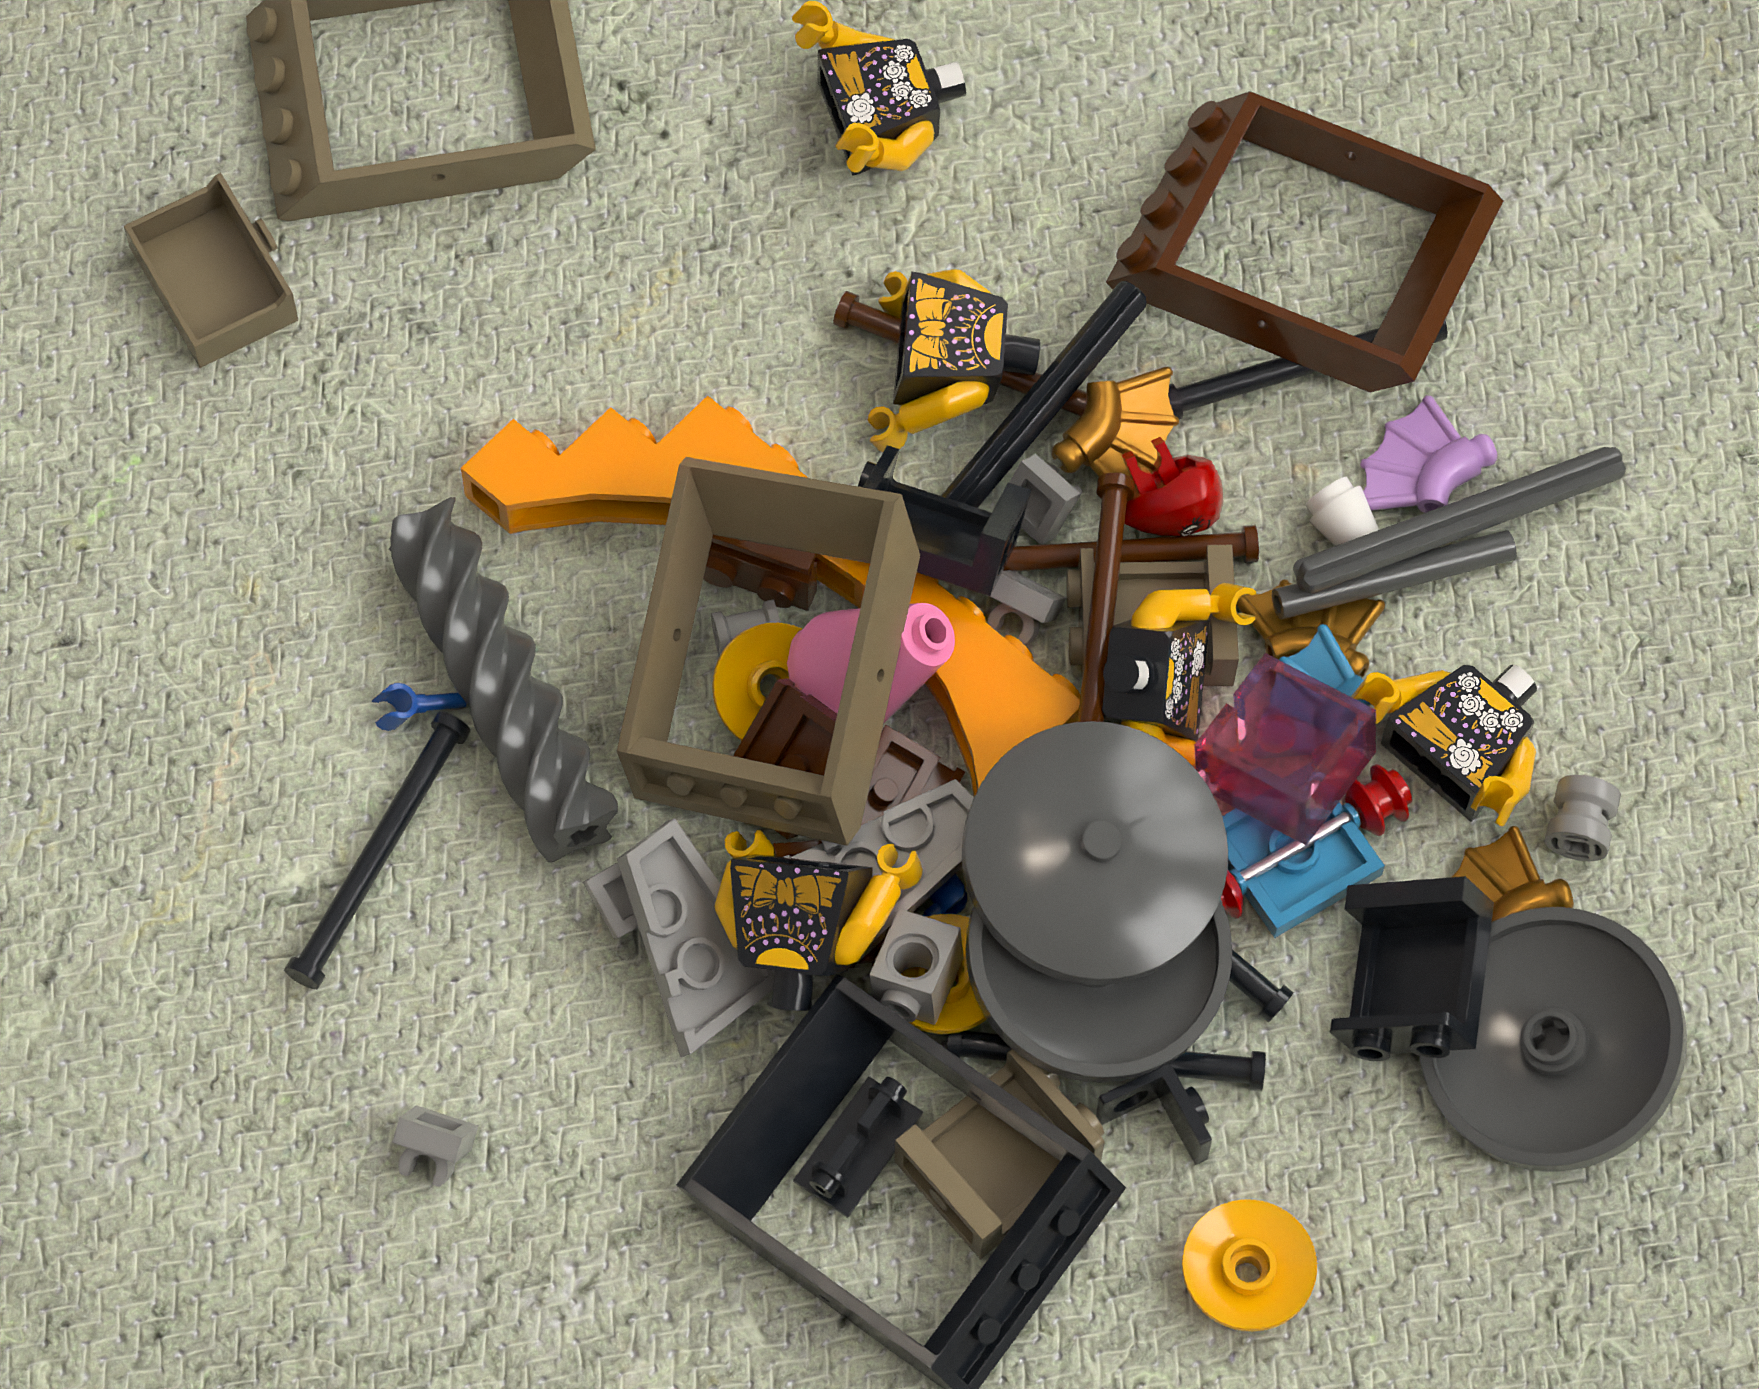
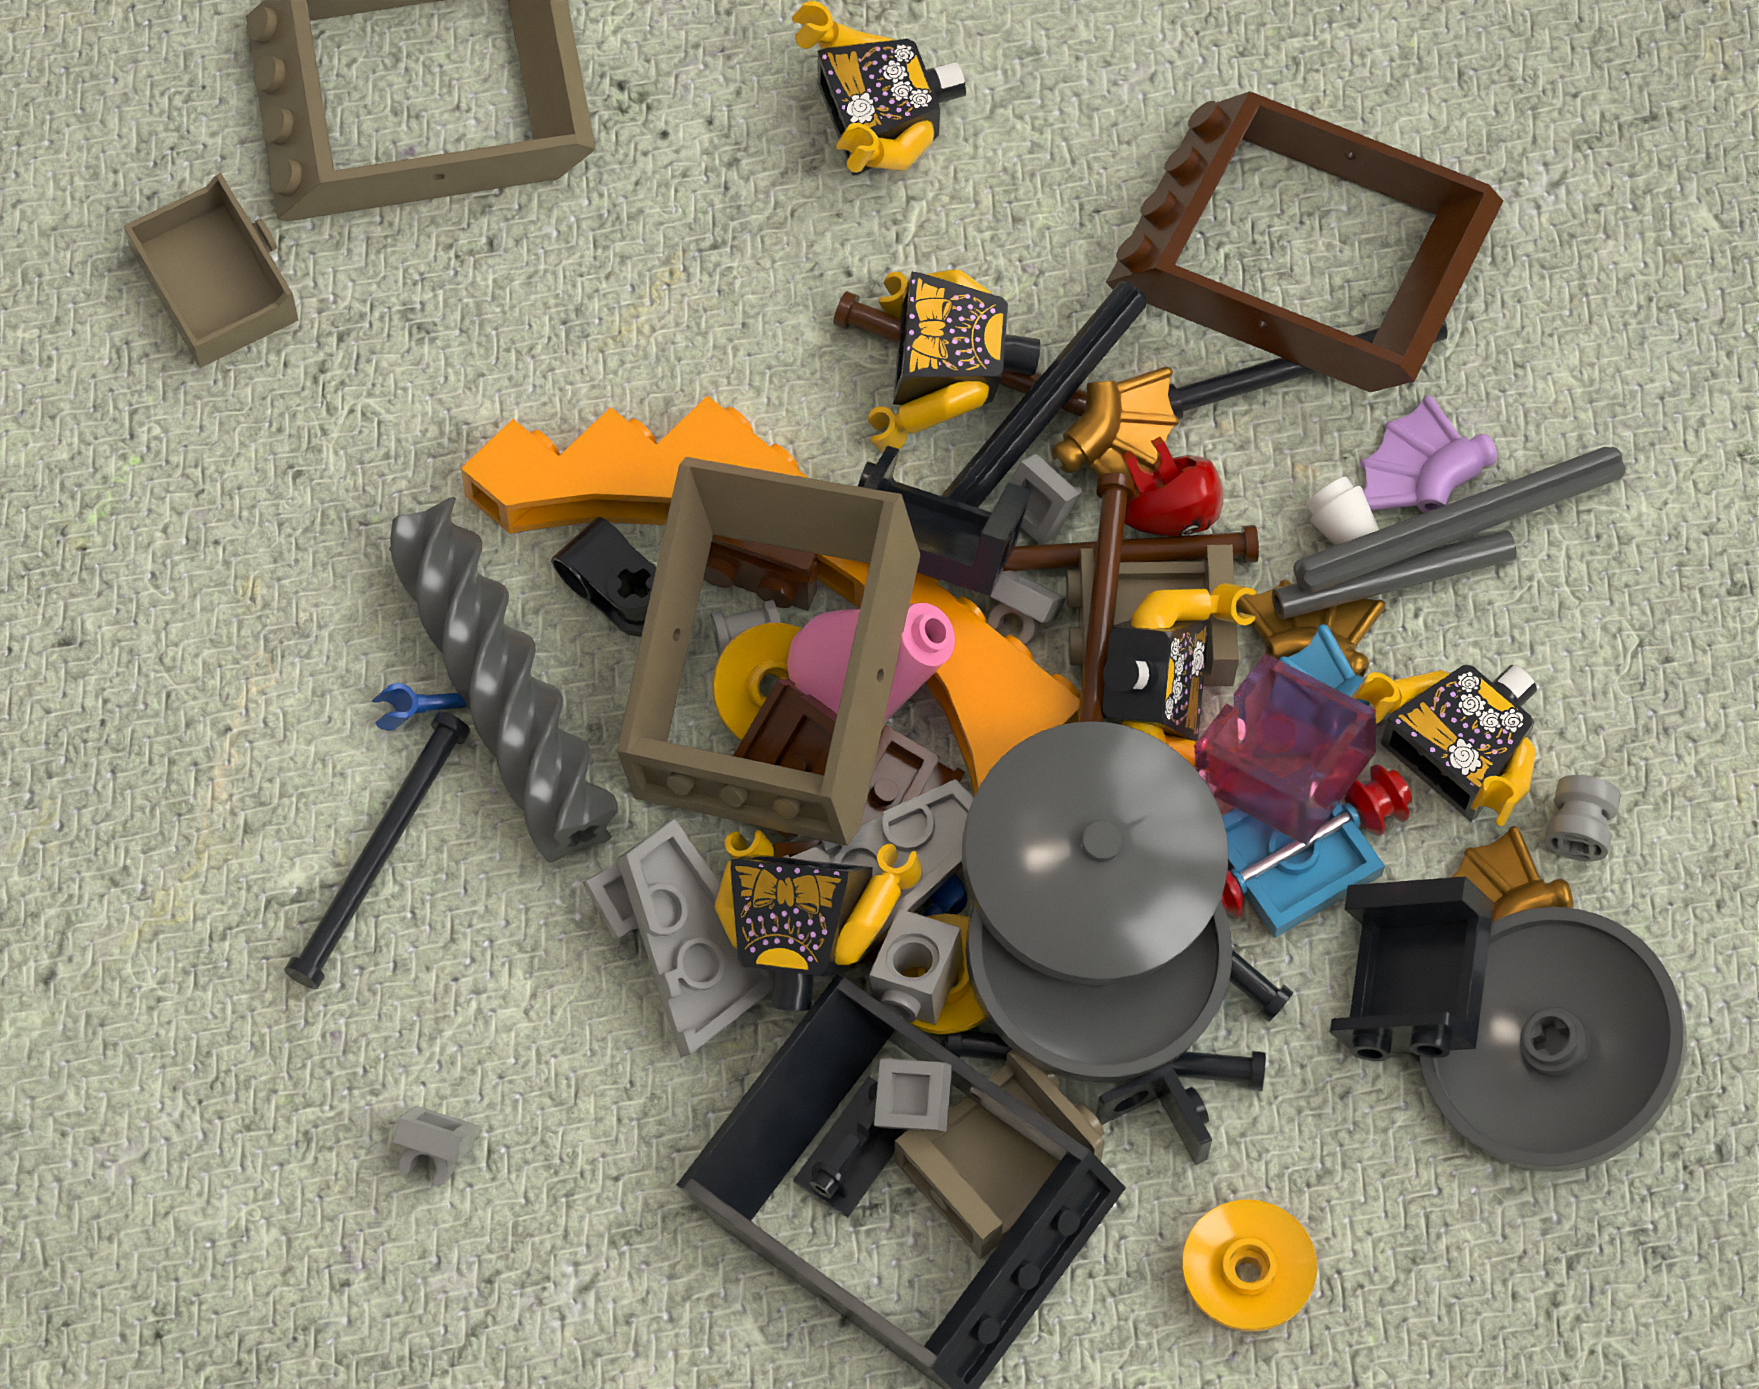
none -> black piece [551,517,656,637]
none -> light grey tile [874,1058,952,1132]

